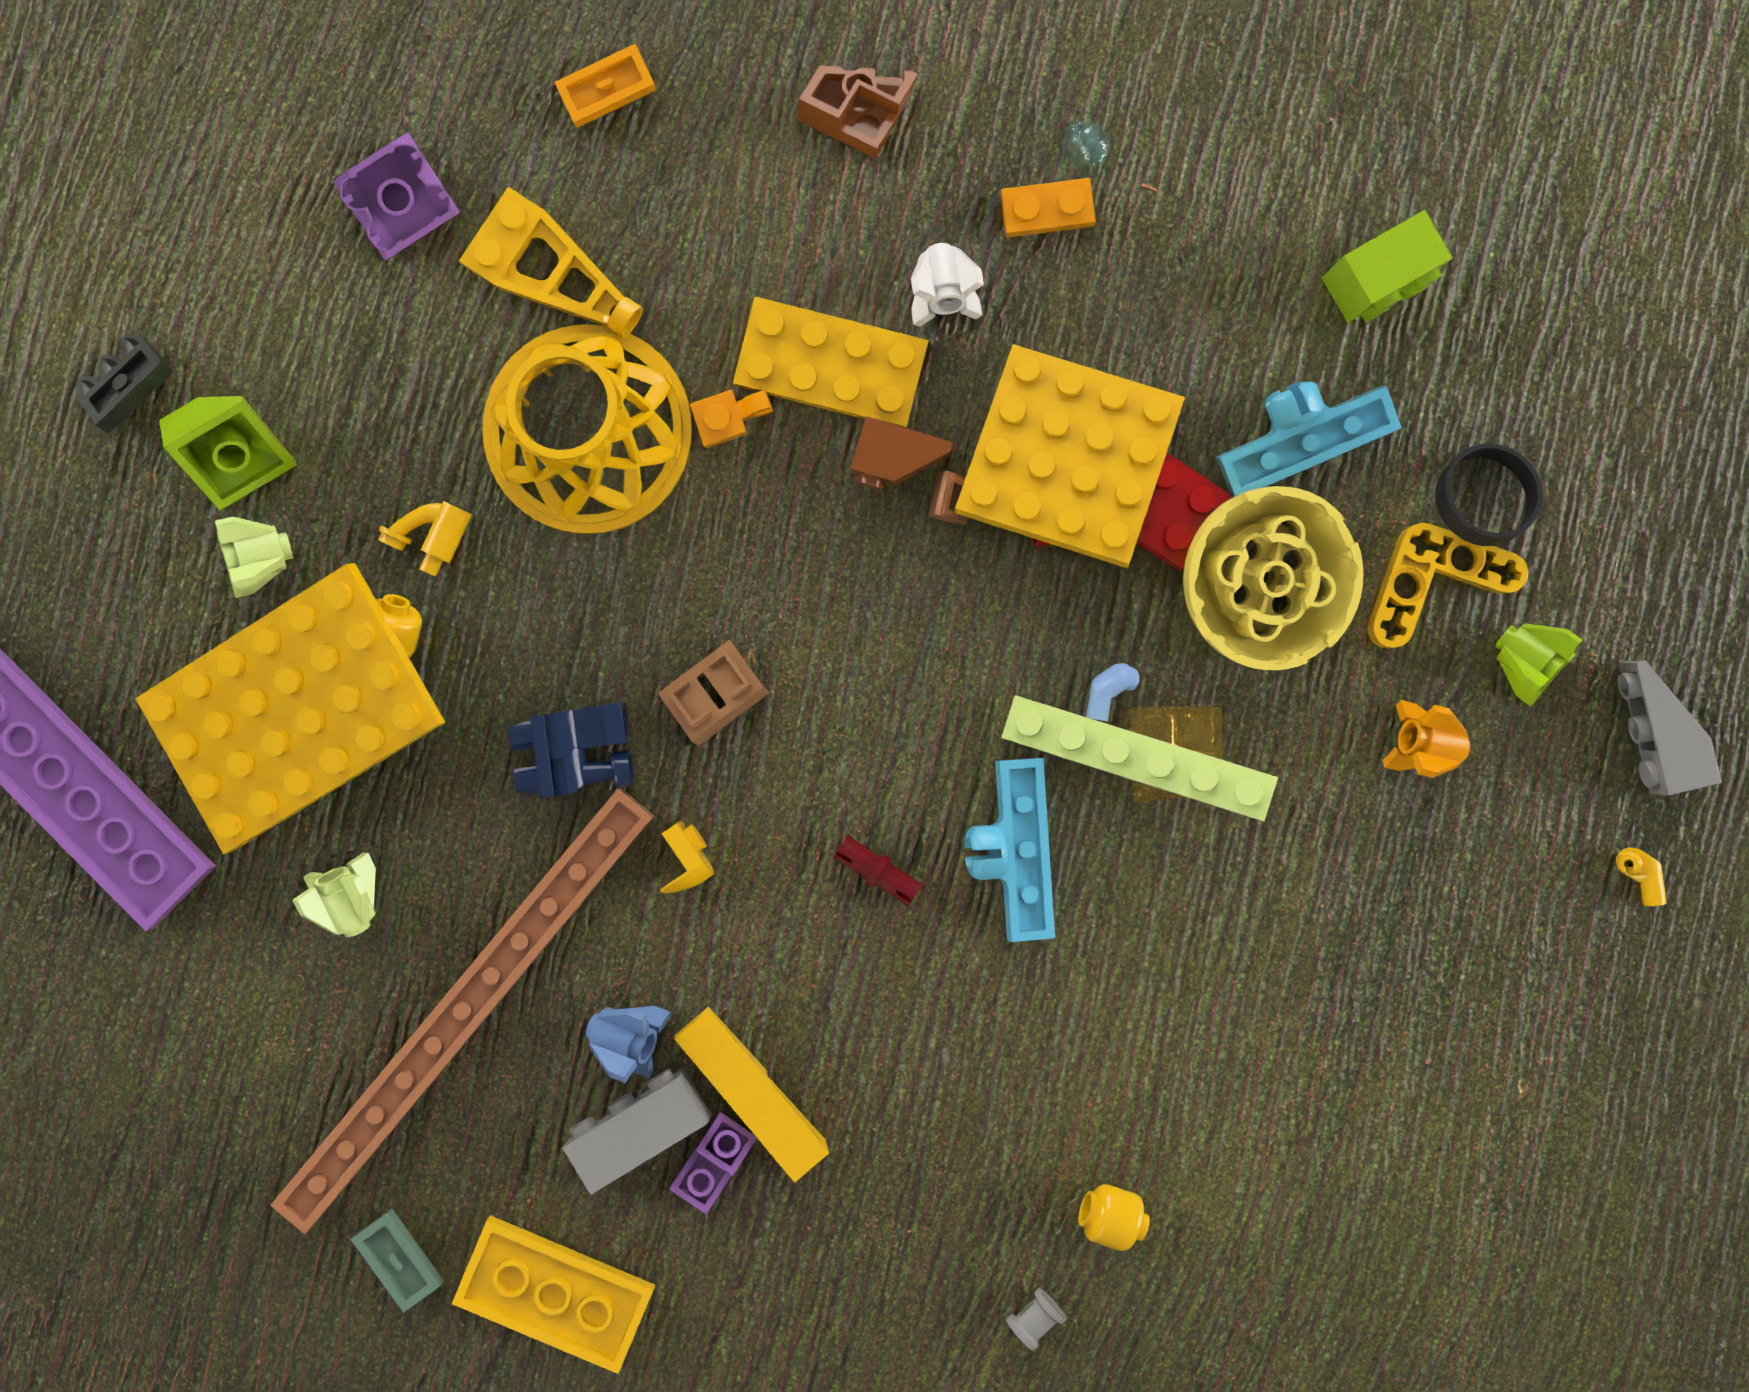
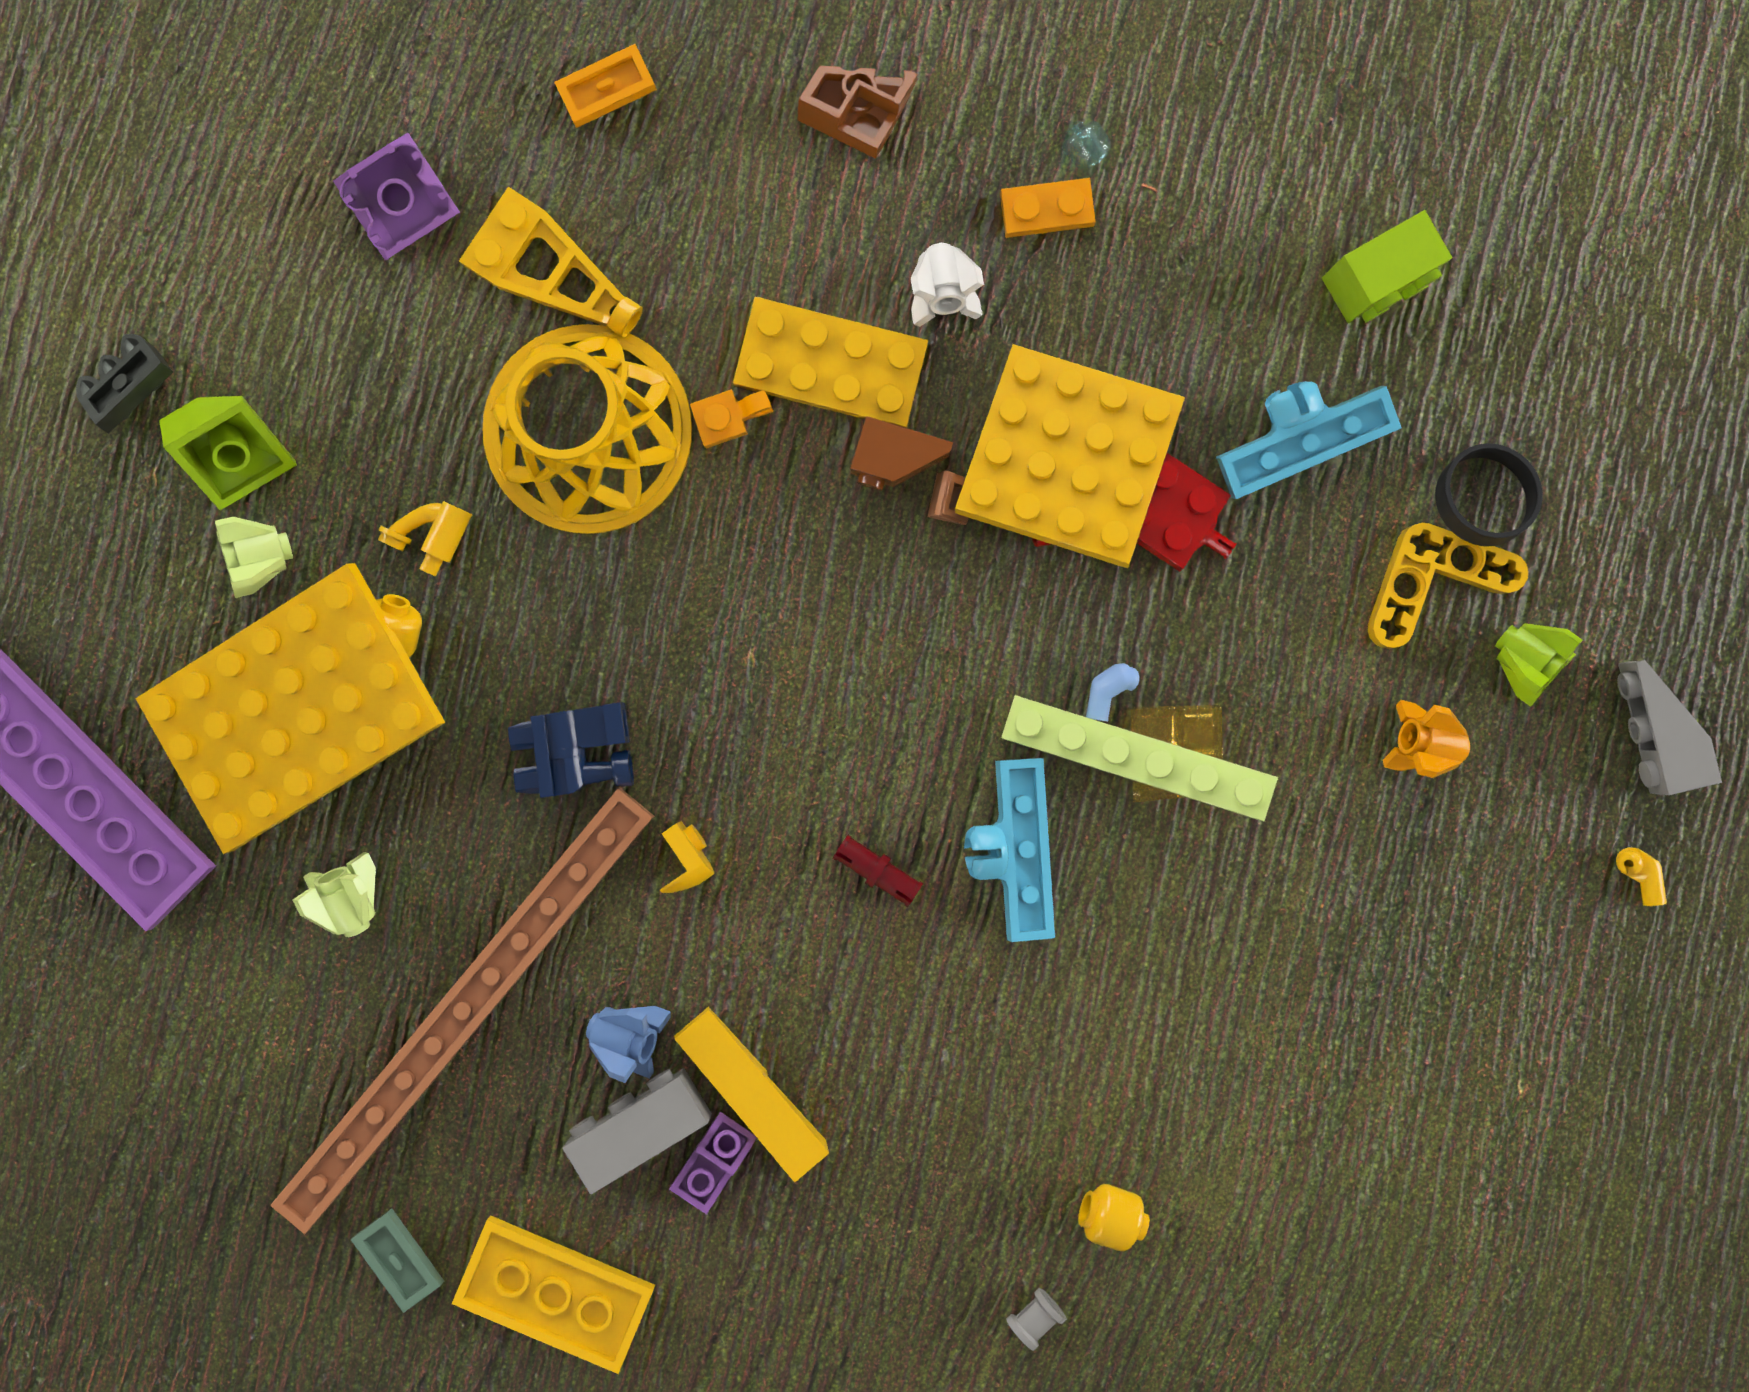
medium nougat piece [658,640,769,746] -> none
light yellow brick [1183,486,1364,670] -> none

